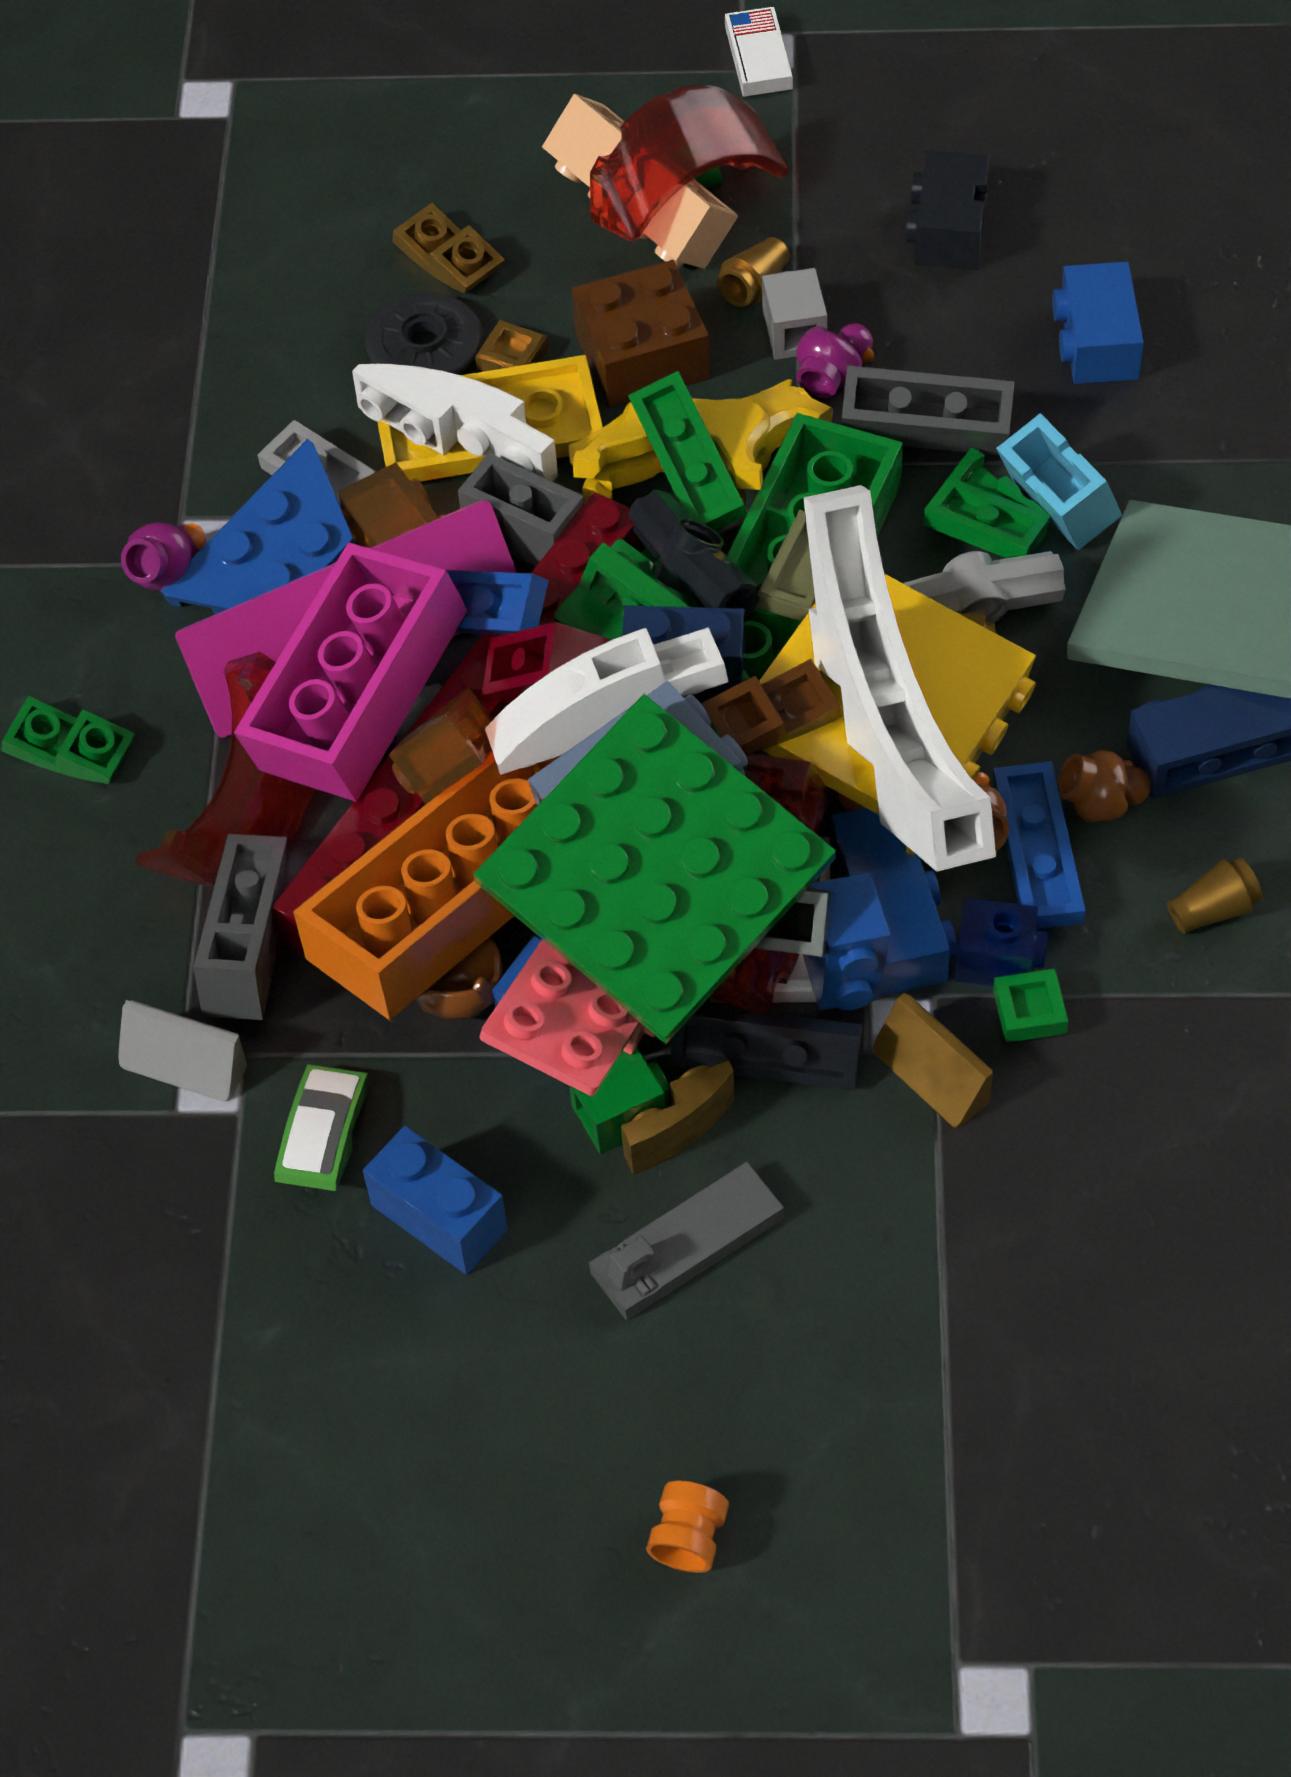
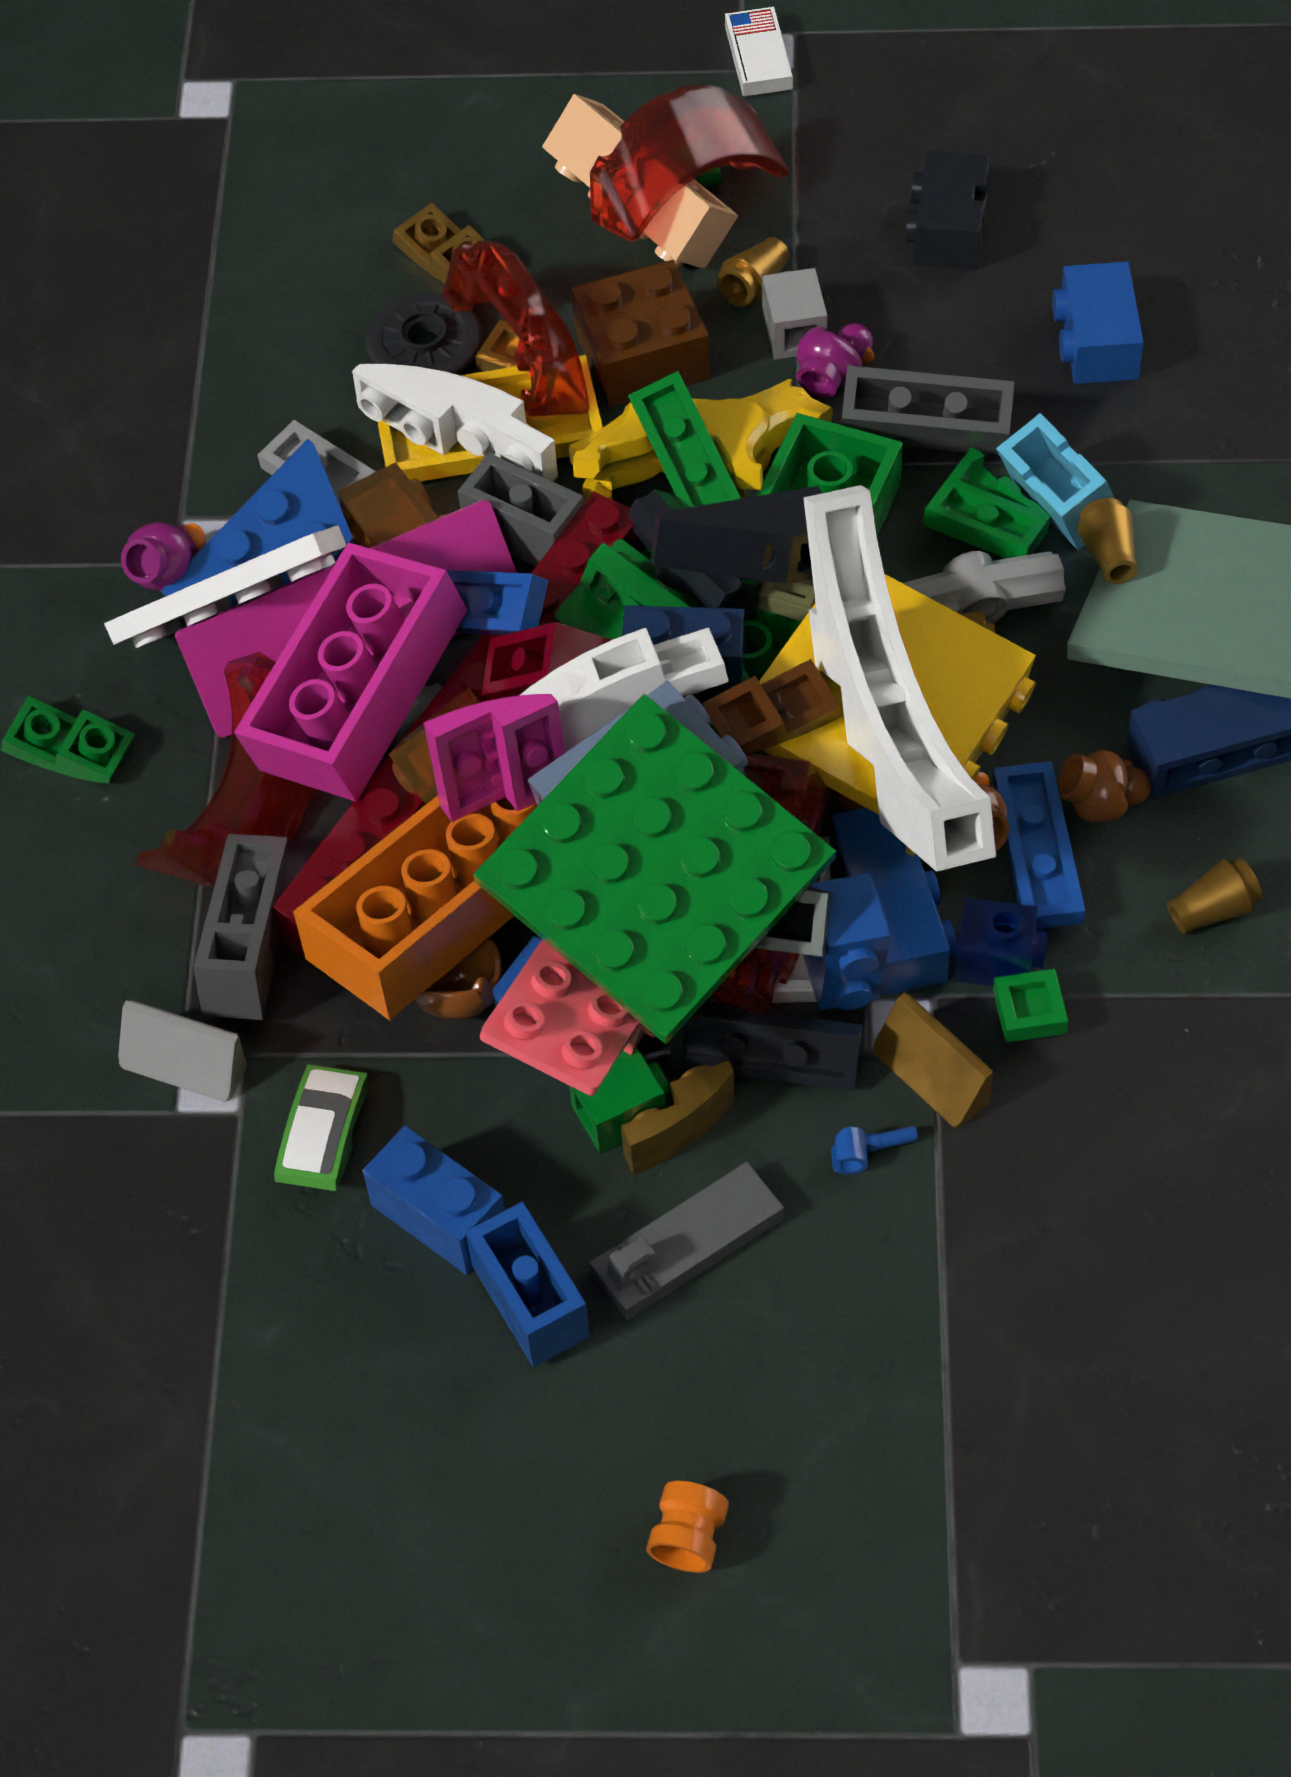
none -> white plate [104,525,347,648]
none -> dark pink slope [424,694,566,822]
none -> clear red windscreen [442,240,589,417]
none -> blue brick [465,1201,590,1368]
none -> black slope [650,486,823,584]
none -> blue hand [831,1126,918,1175]
none -> pearl gold cone [1077,497,1138,584]

